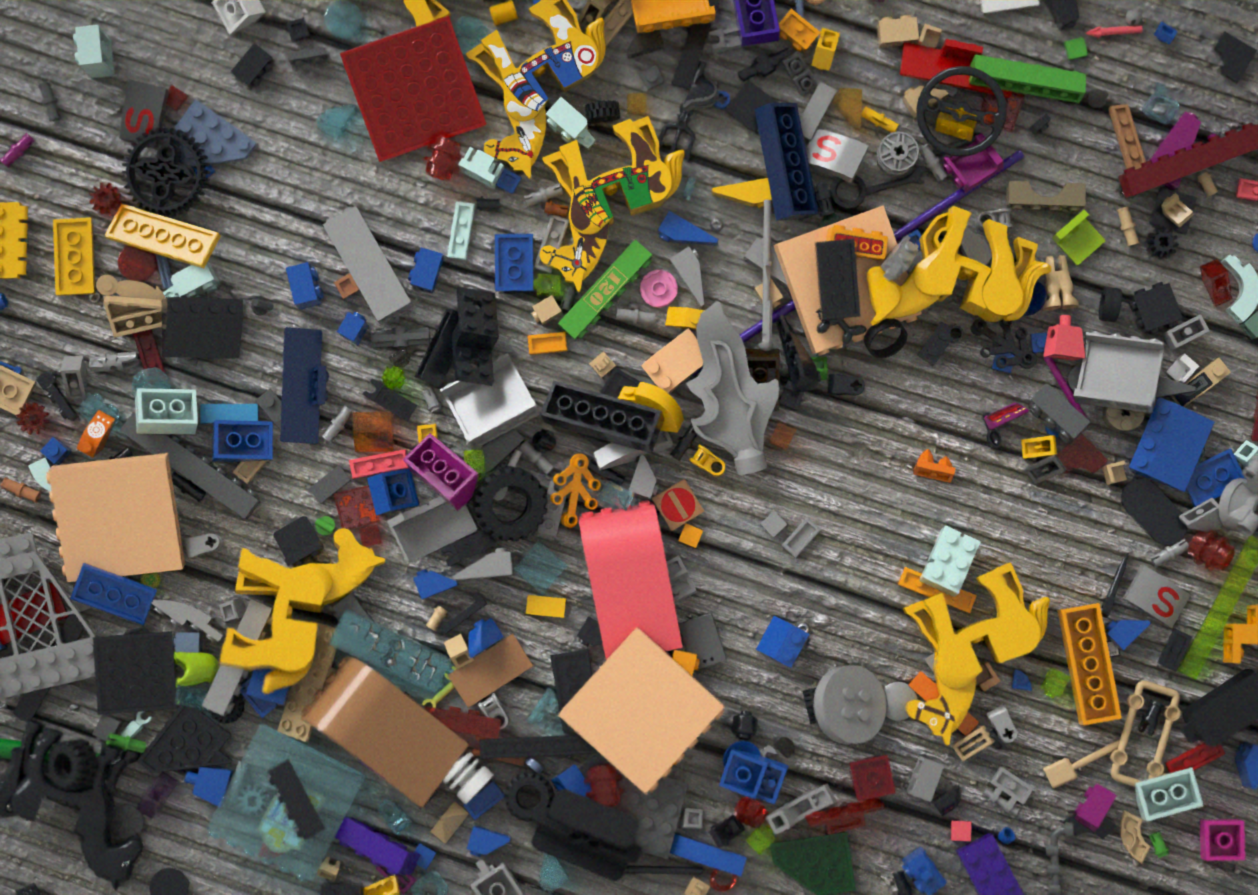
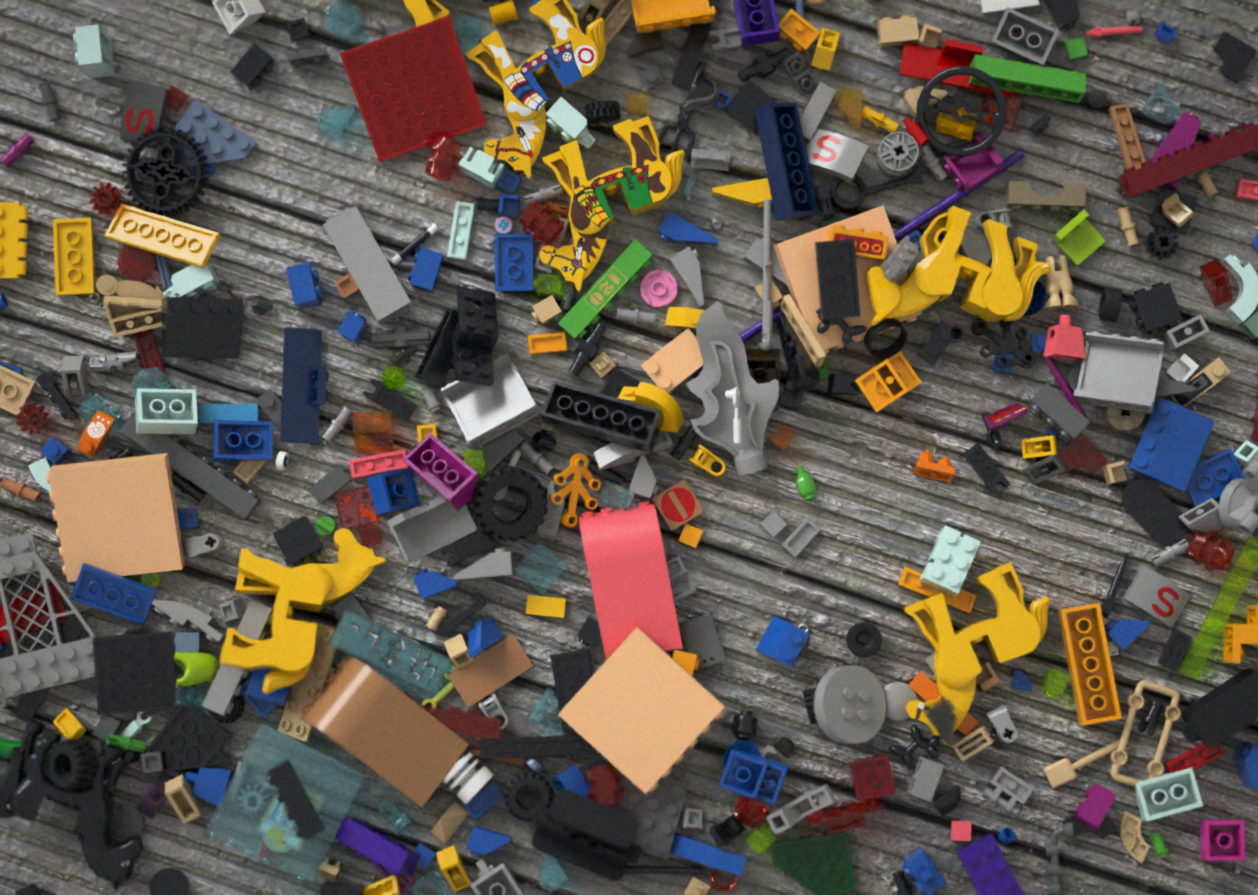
none -> yellow tile [53,708,86,740]
none -> dark grey plate [141,751,164,773]
none -> tan brick [165,774,201,824]
none -> blue tile [177,508,199,530]
none -> white tile [276,451,289,471]
none -> black bar [390,224,439,265]
none -> yellow slope [436,845,471,892]
none -> tile [494,216,513,234]
none -> blue panel [498,194,520,218]
none -> clear red piece [519,201,564,246]
none -> black pin [568,322,607,377]
none -> light grey hinge [690,149,730,171]
none -> white piece [725,388,742,443]
none -> tan tile [780,294,826,367]
none -> bright green plant [795,466,817,501]
none -> black tyre [846,622,882,657]
none -> light orange bracket [855,351,922,413]
none -> black piece [889,725,942,771]
none -> red plant [903,117,930,147]
none -> clear smoke slope [923,698,956,745]
none -> black plate [962,443,1010,497]
none -> light grey slope [991,7,1059,66]

